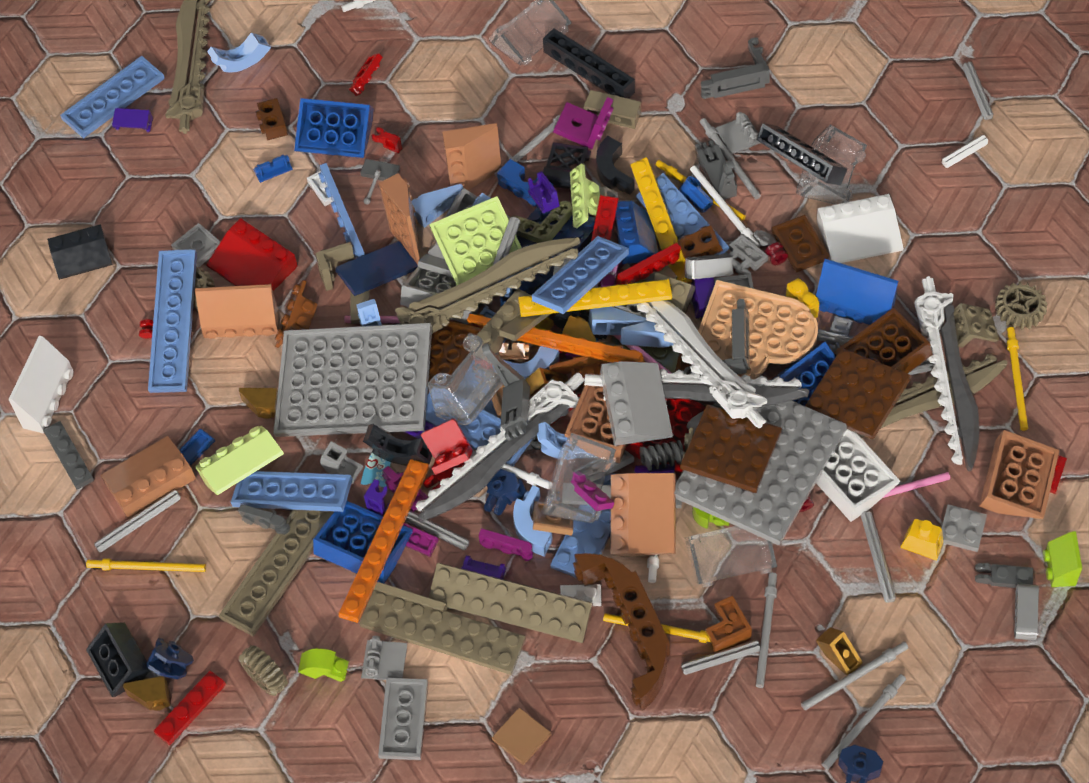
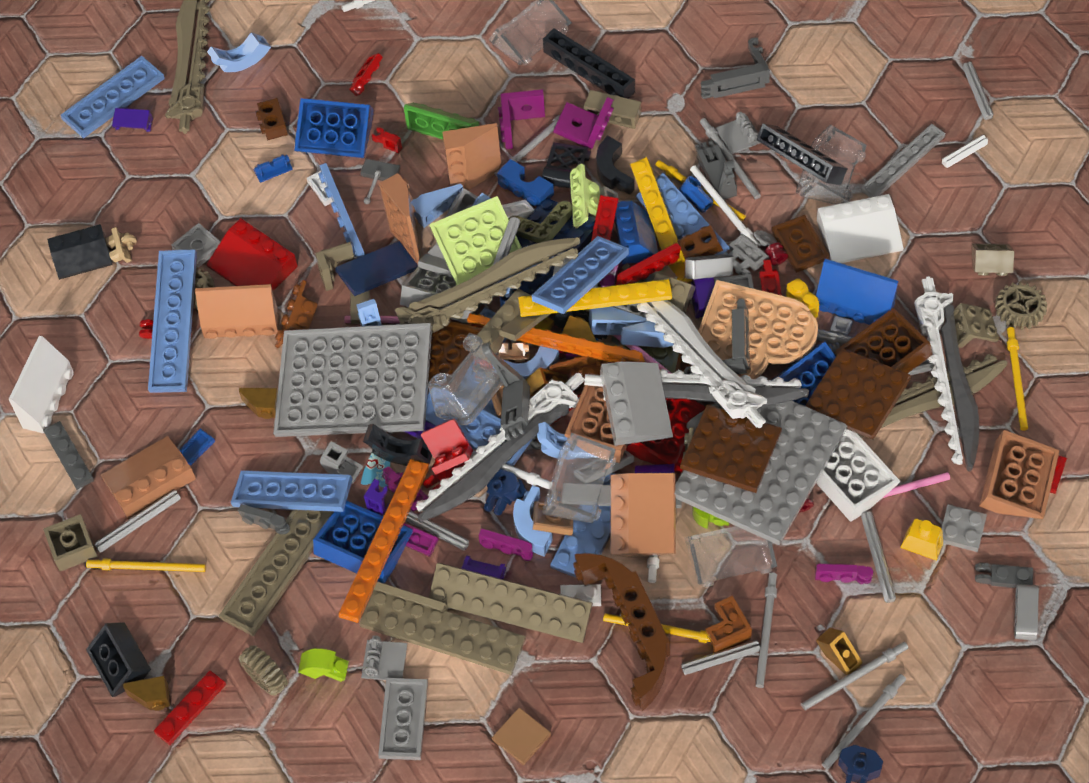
dark blue hinge [147,638,194,679] -> none
yellowish green slope [195,426,284,495] -> none
dark purple hinge [528,171,560,213] -> none
magenta hinge [571,471,614,511] -> none
dark grey piece [640,440,683,471] -> none
lime slope [1043,531,1082,587] -> none
none -> dark tan brick [43,514,98,572]
none -> tan hips [105,227,137,263]
none -> bright green slope [404,102,479,139]
none -> magenta bracket [498,89,545,149]
none -> white plate [502,200,535,218]
none -> red hinge [759,260,782,296]
none -> magenta hinge [815,564,874,584]
none -> light grey tile [861,124,946,198]
none -> slope [971,244,1014,276]

